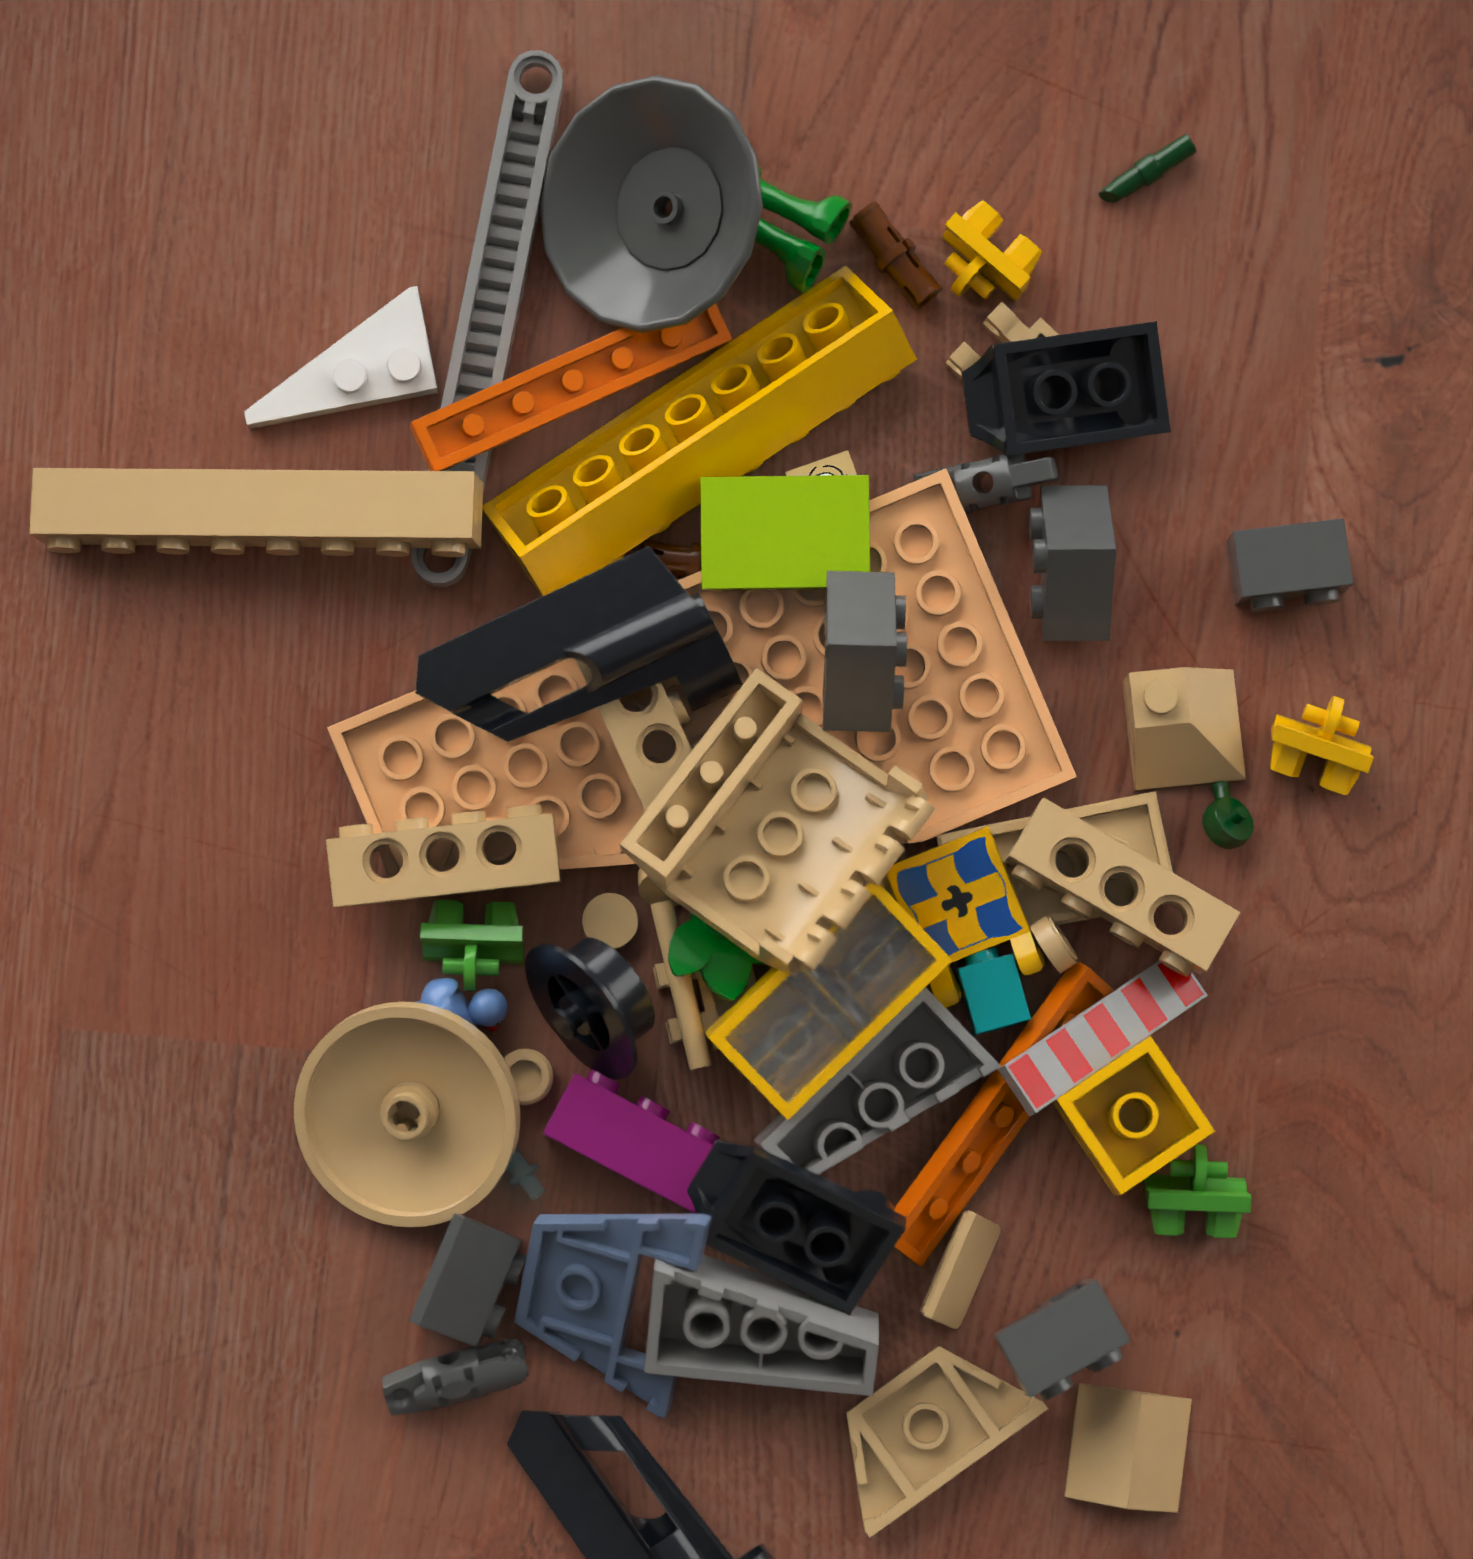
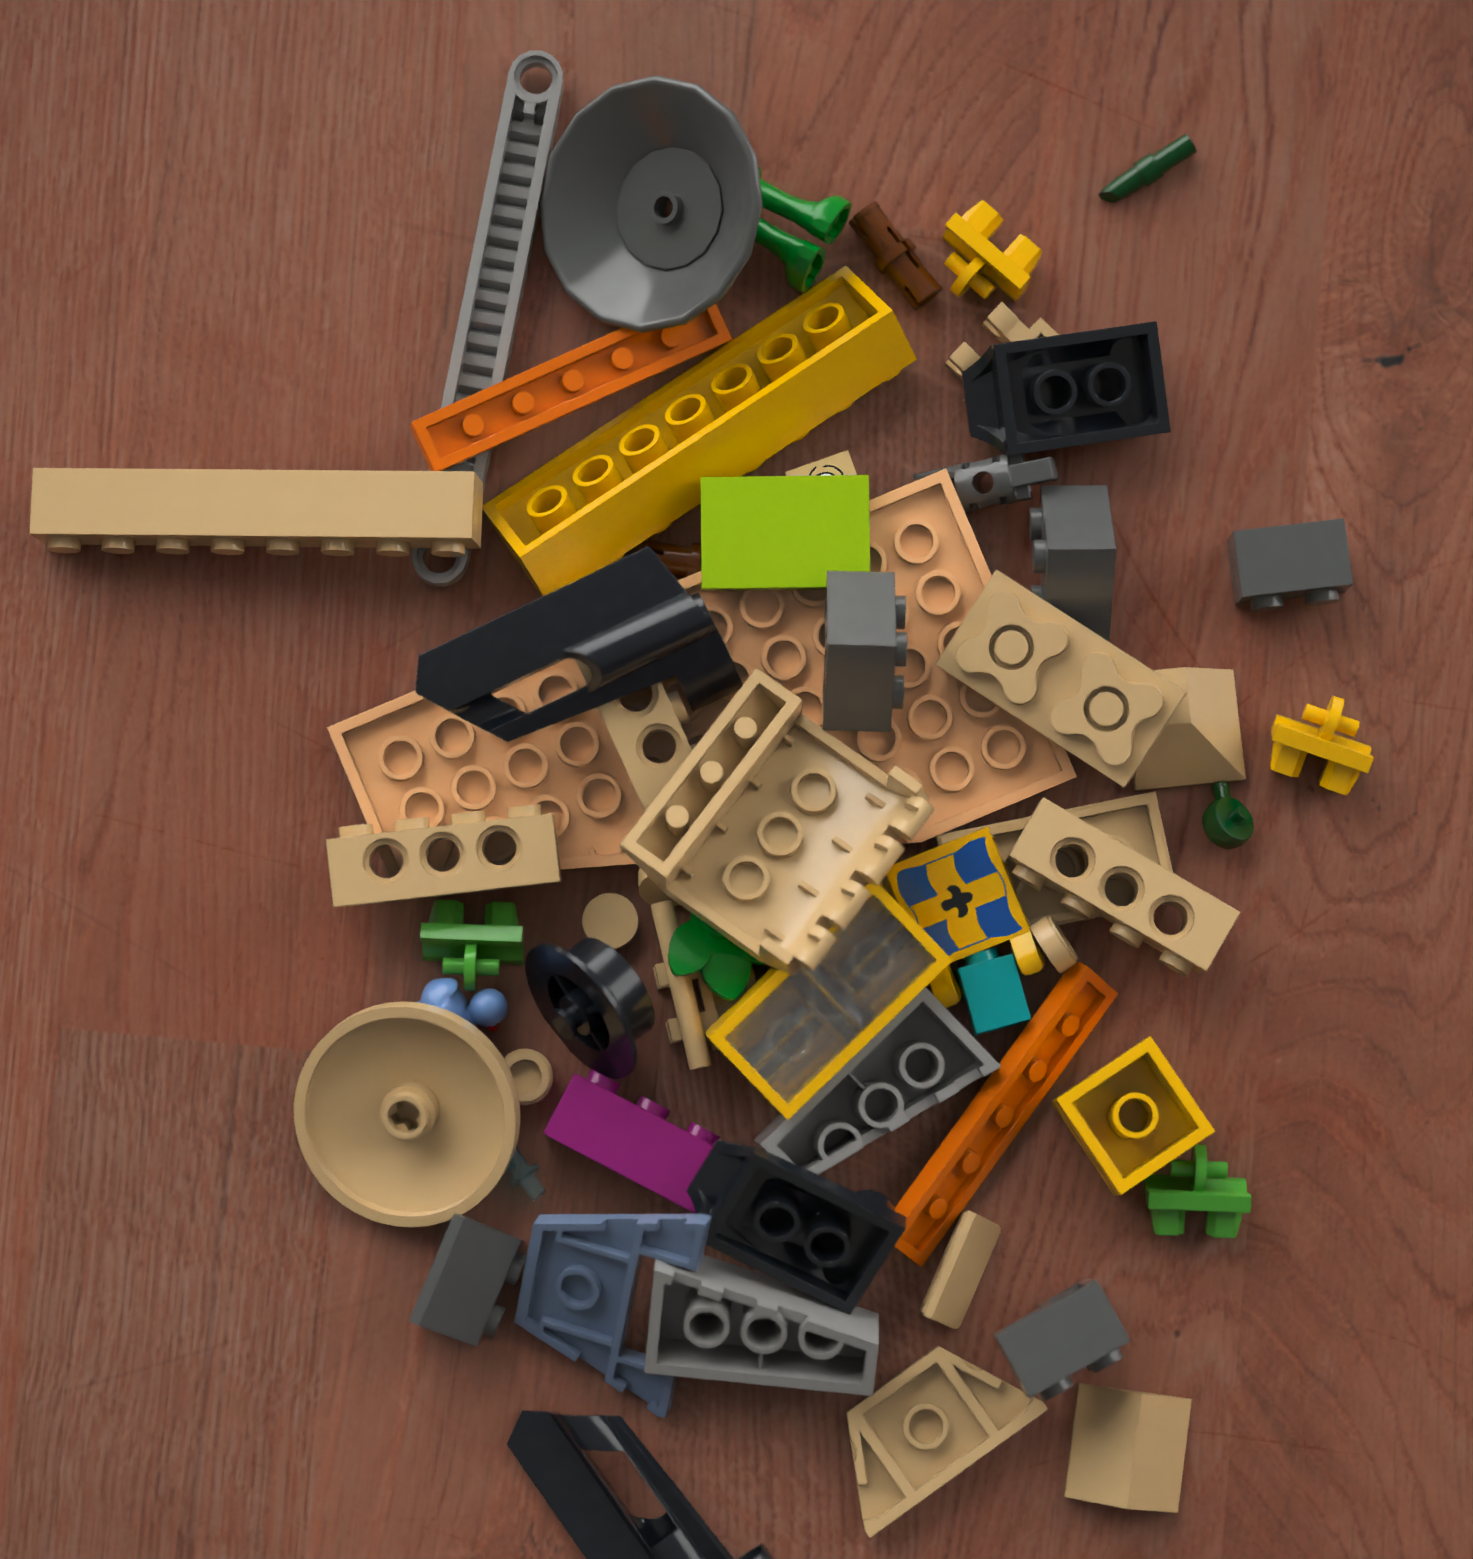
white wing [244,286,438,429] -> none
dark grey hinge [382,1338,529,1415] -> none
tile [998,961,1208,1117] -> none
none -> tan piece [935,570,1188,787]

